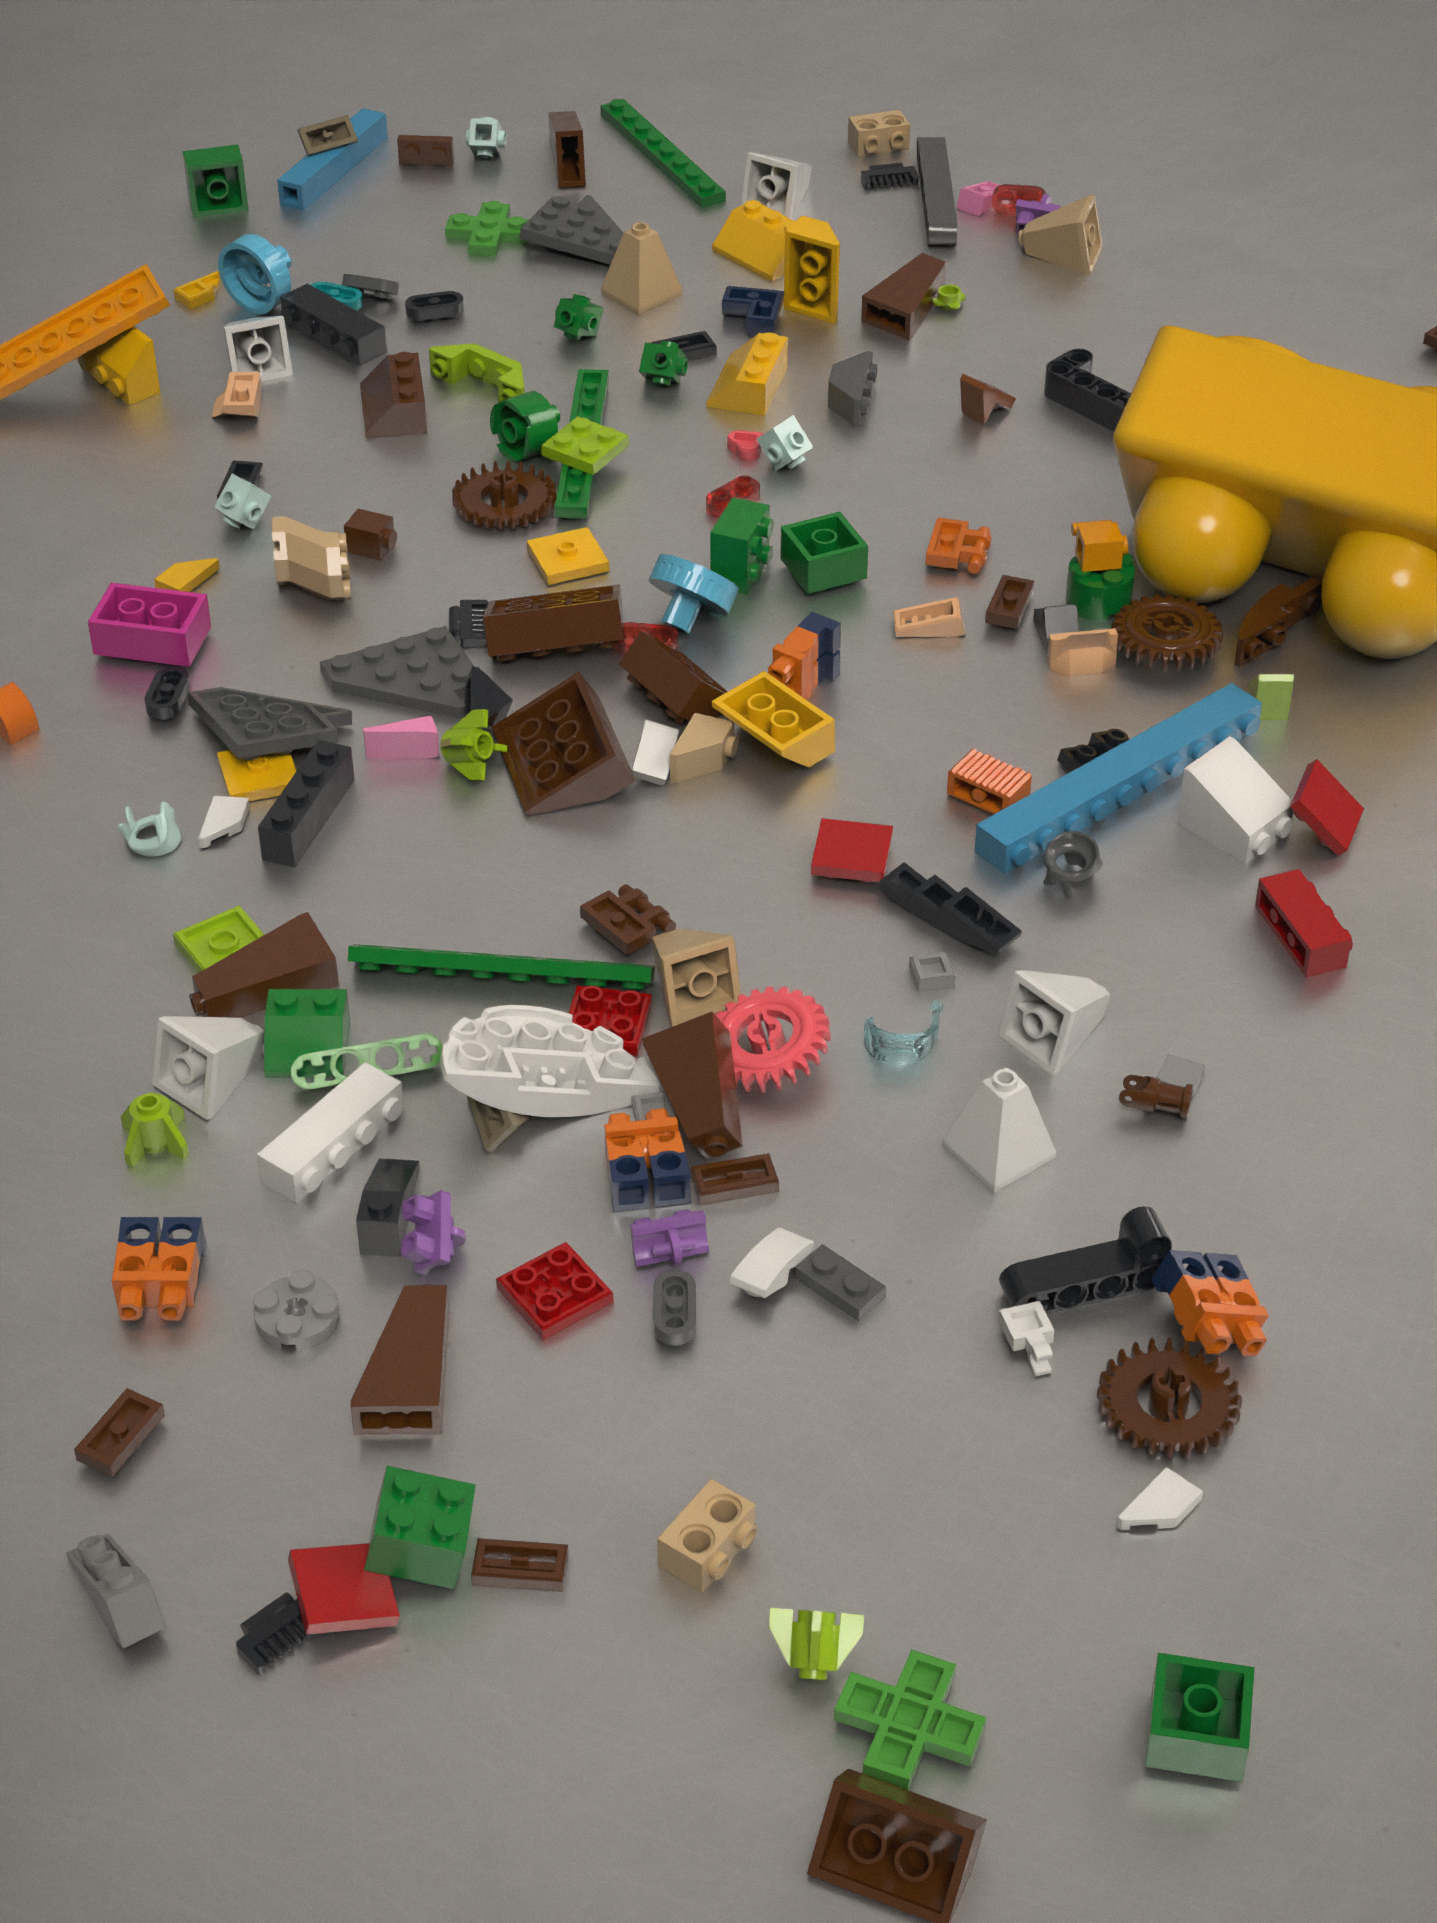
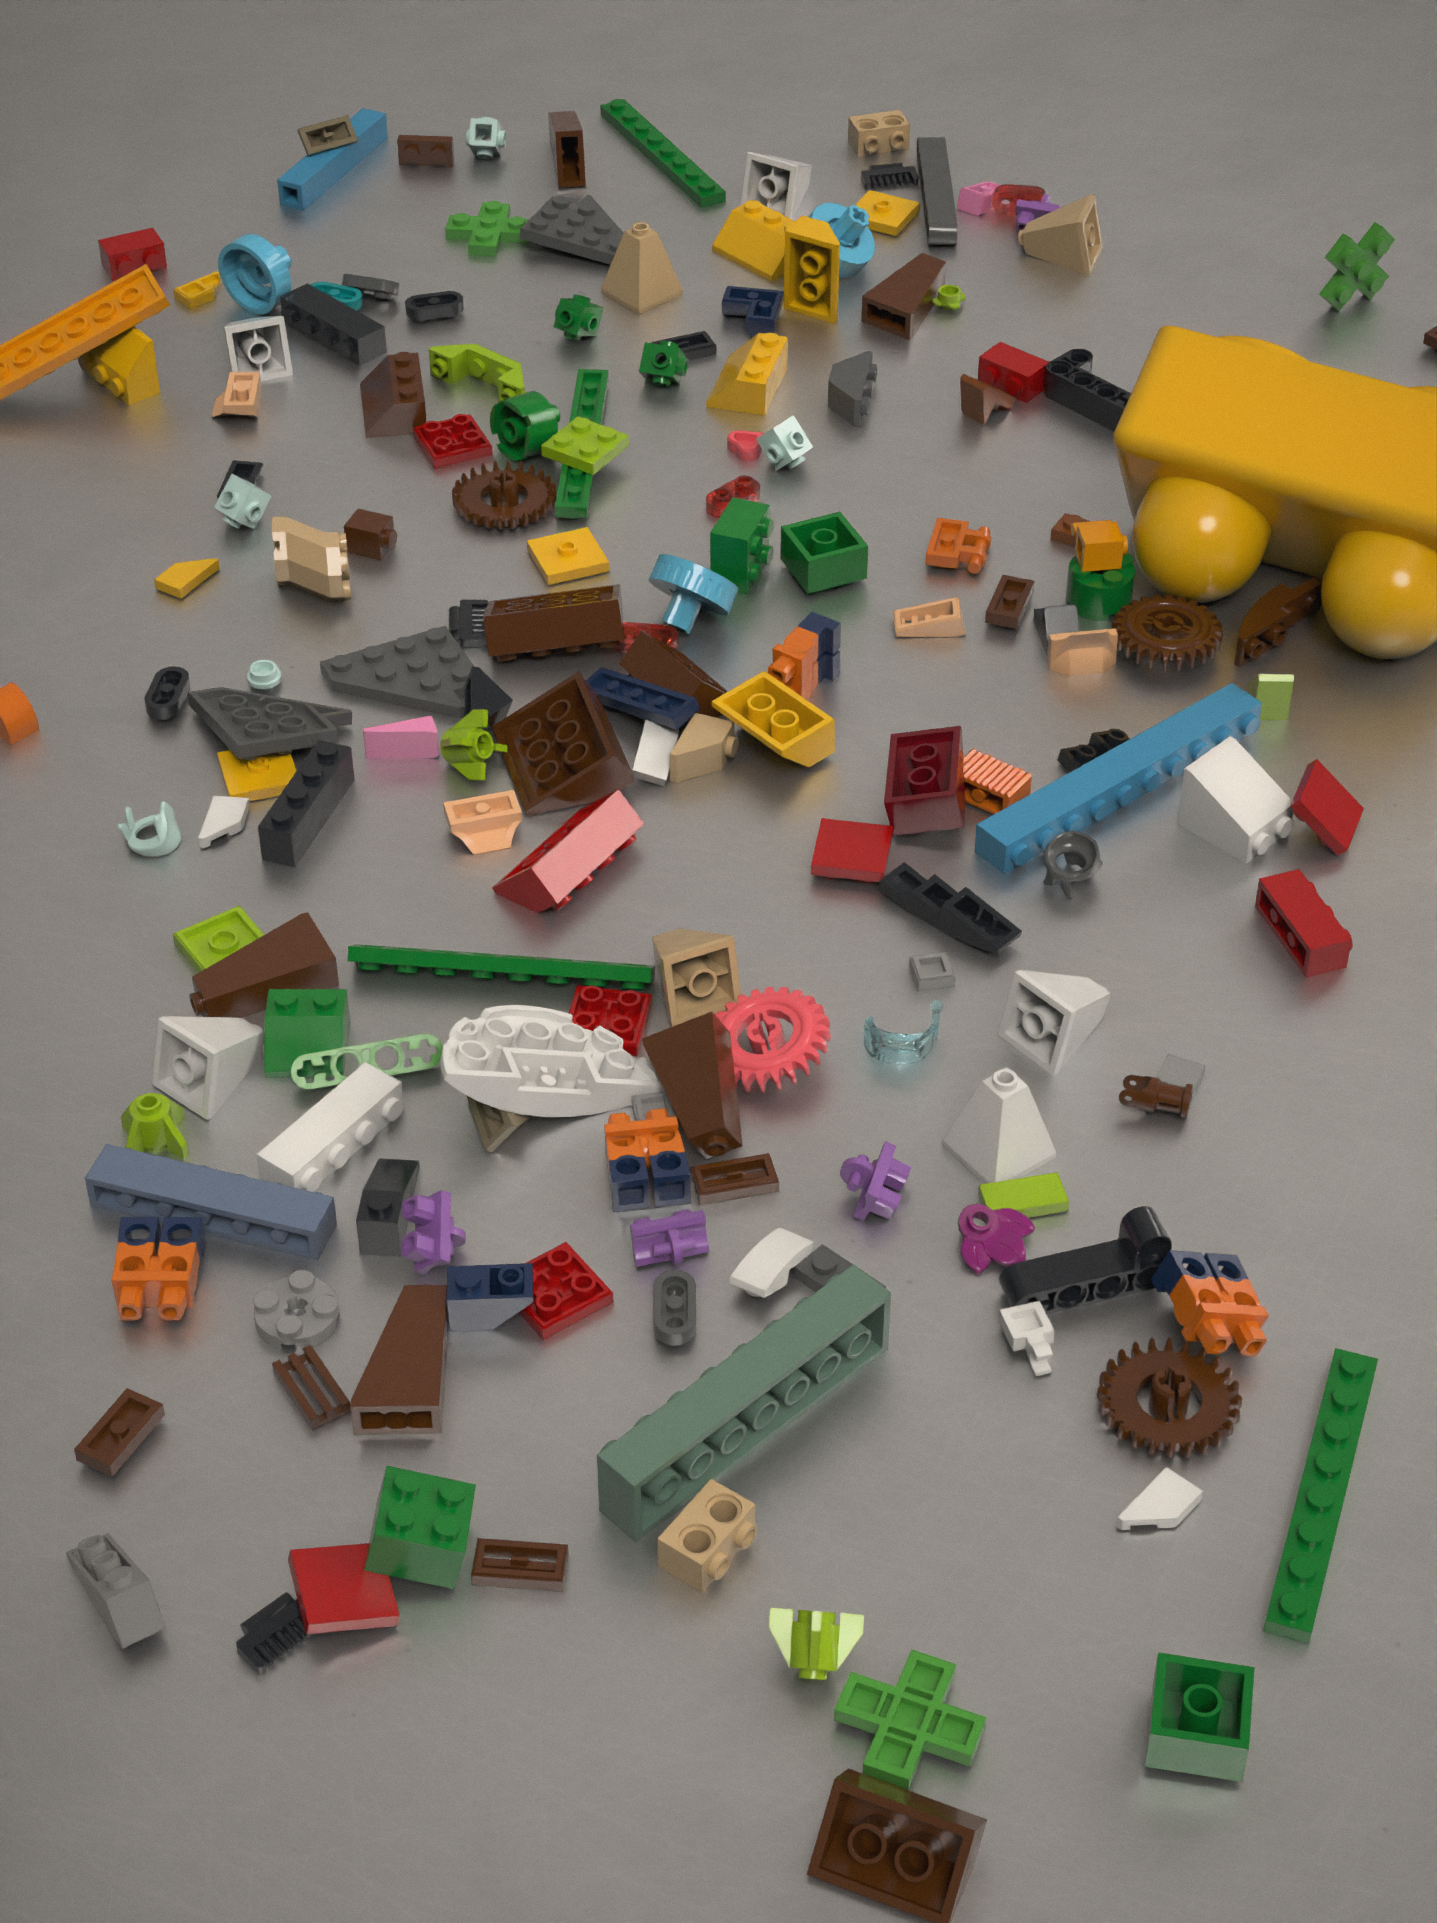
dark pink brick [88,582,211,667] -> none
green brick [182,144,249,218] -> none
reddish brown plate [580,884,676,955] -> none
none -> sand blue brick [85,1144,337,1260]
none -> red brick [98,227,167,281]
none -> light aqua plate [247,660,282,691]
none -> reddish brown tile [272,1345,351,1430]
none -> red tile [413,414,493,469]
none -> light nougat slope [443,790,522,855]
none -> dark blue slope [447,1263,533,1332]
none -> slope [492,789,644,913]
none -> dark blue plate [586,667,700,730]
none -> sand green brick [597,1264,891,1543]
none -> medium azure piece [808,202,875,278]
none -> medium lavender hips [840,1141,911,1221]
none -> yellow plate [855,190,920,237]
none -> dark red slope [884,726,965,836]
none -> magenta plate [958,1204,1035,1274]
none -> red brick [978,342,1049,403]
none -> lime tile [978,1172,1069,1218]
none -> dark orange plate [1050,513,1089,547]
none -> green plate [1263,1348,1378,1644]
none -> bright green plate [1319,222,1395,312]

